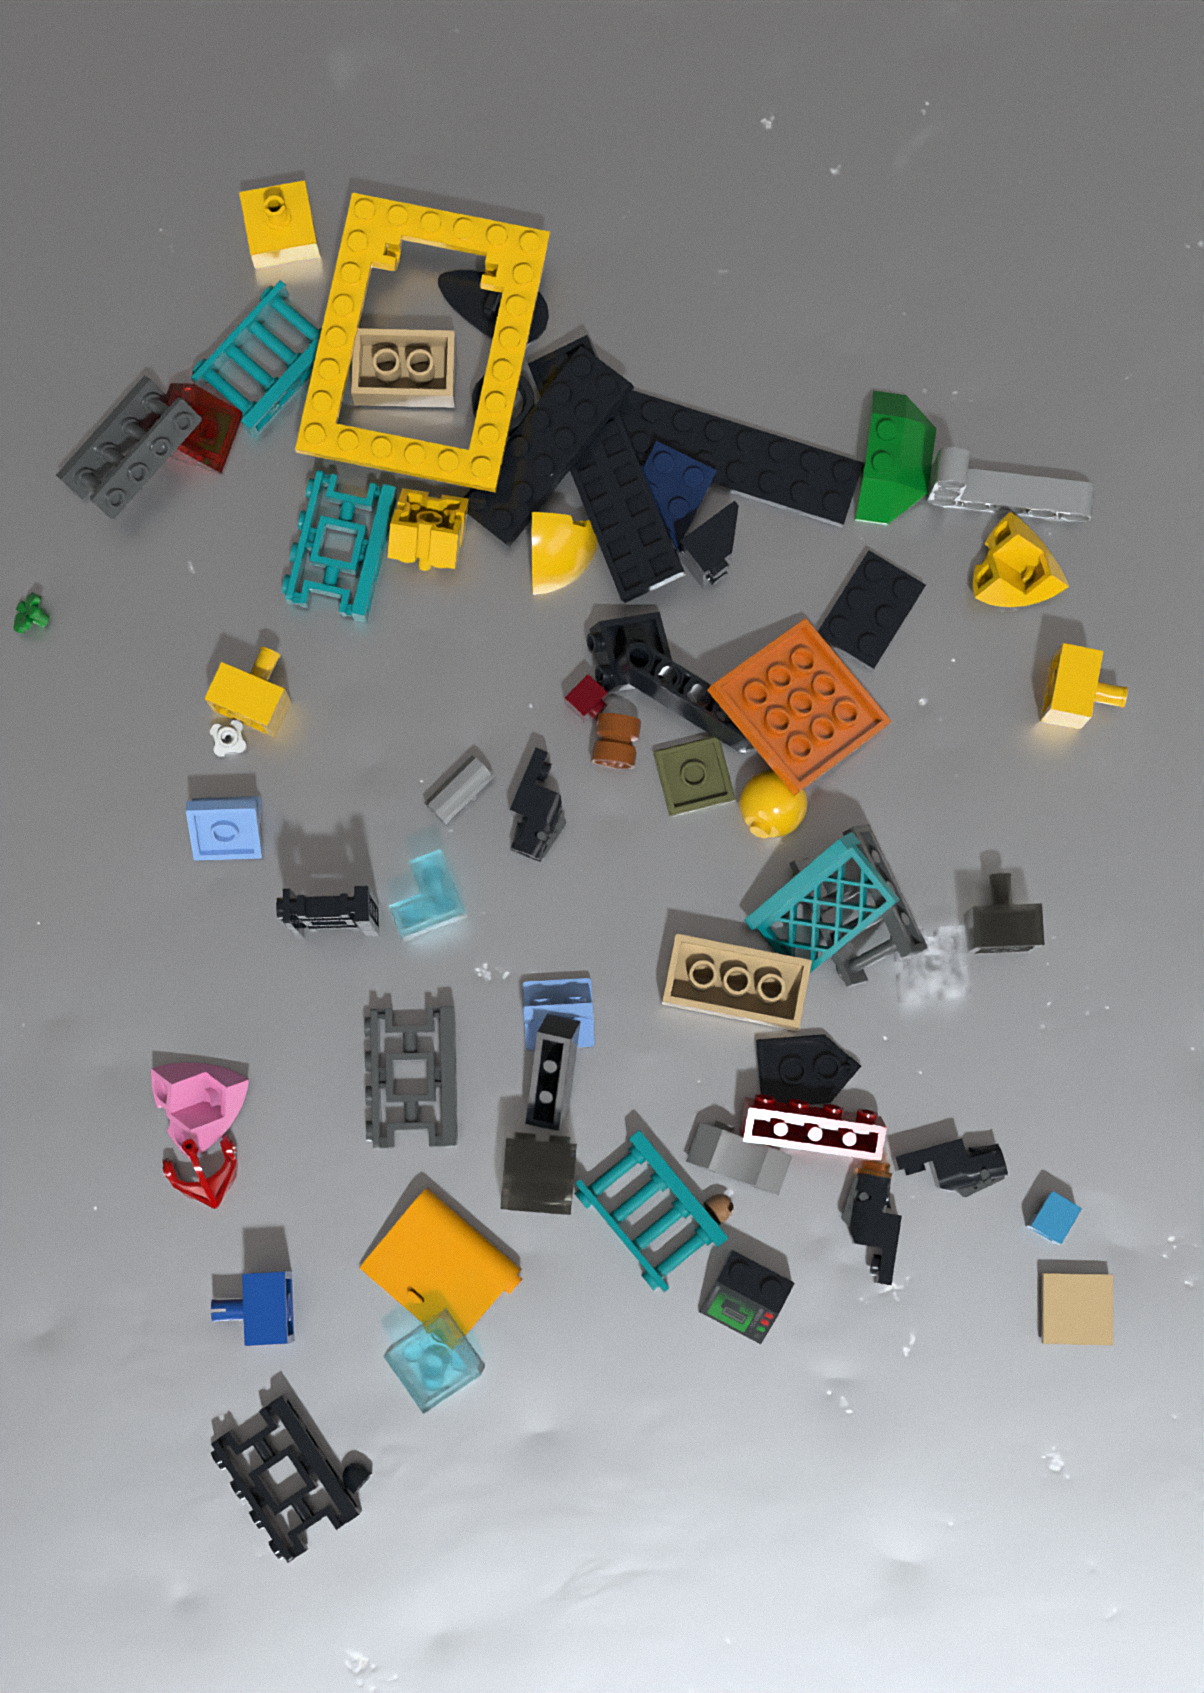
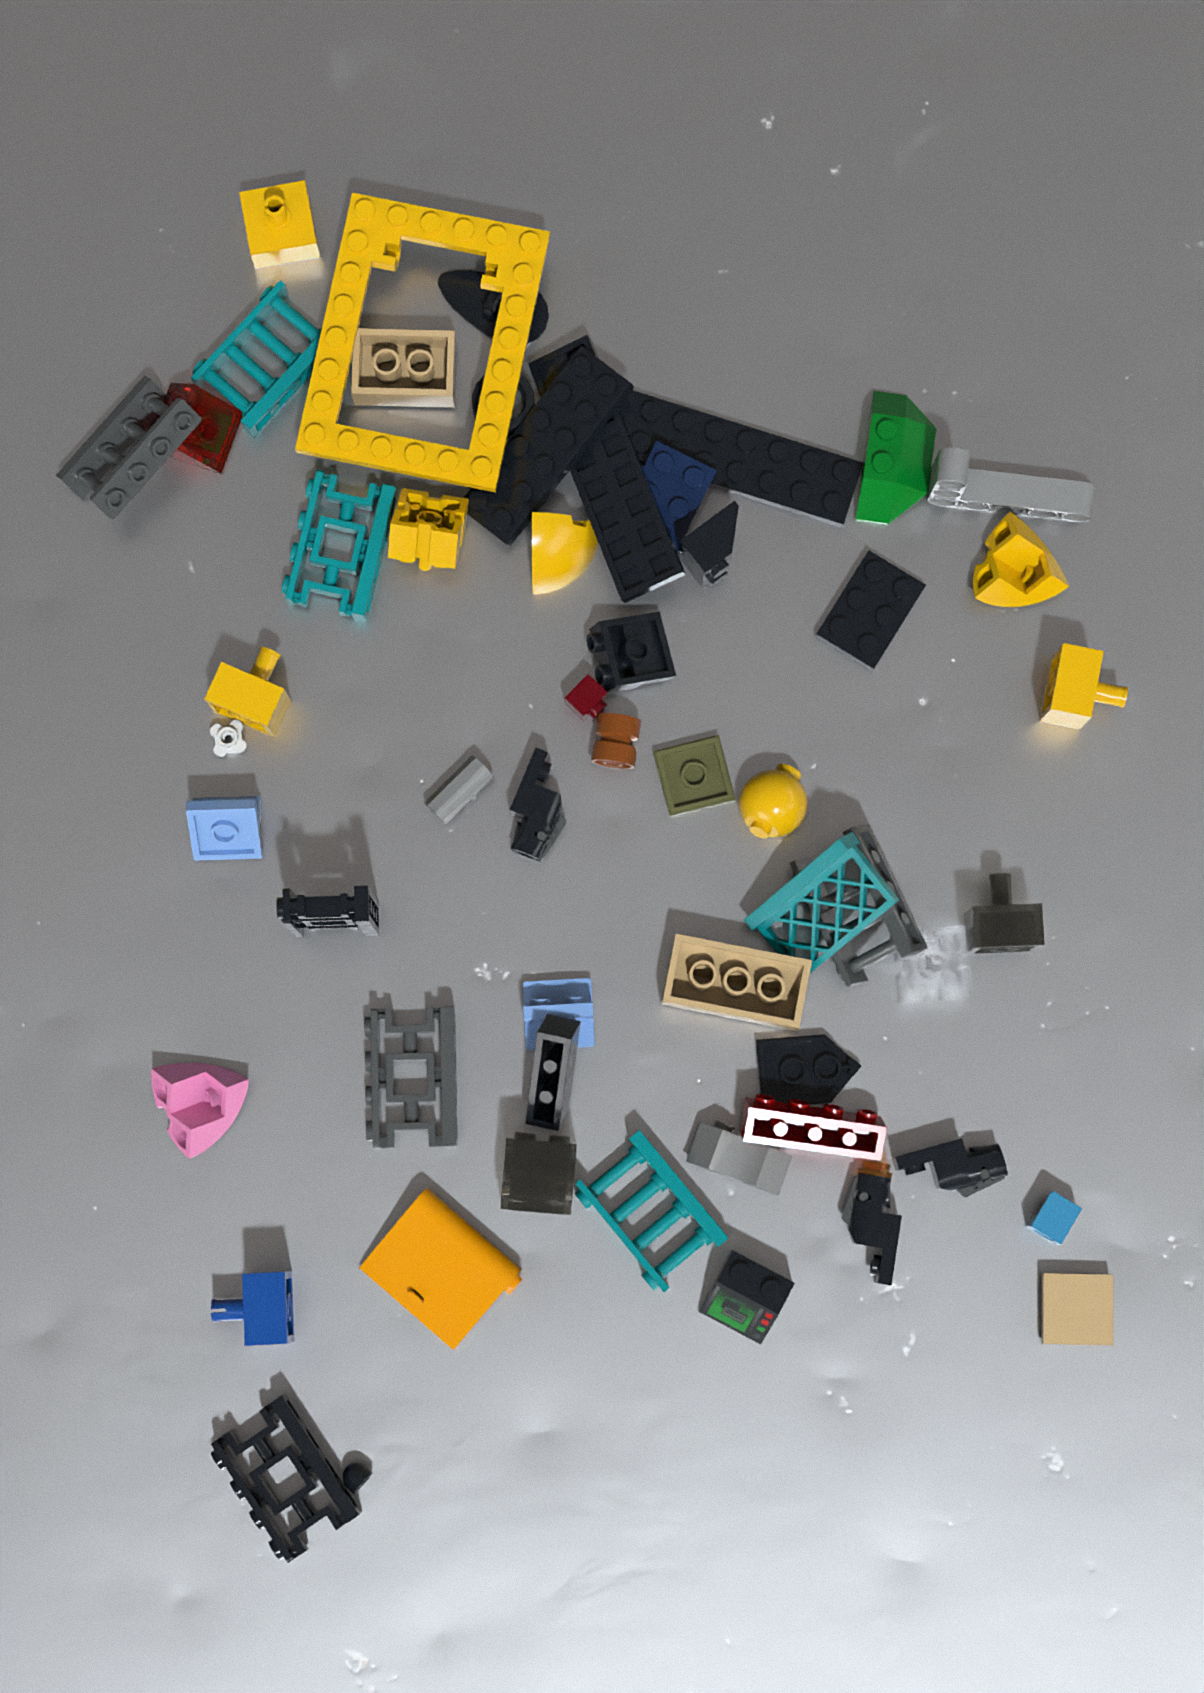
green plant [13,592,49,634] -> none
red helmet [162,1135,238,1209] -> none
clear light blue brick [383,1308,486,1414] -> none
clear light blue brick [389,849,467,942] -> none
black beam [614,642,755,753] -> none
medium nougat hinge [703,1194,734,1225] -> none
orange plate [707,618,892,796] -> none

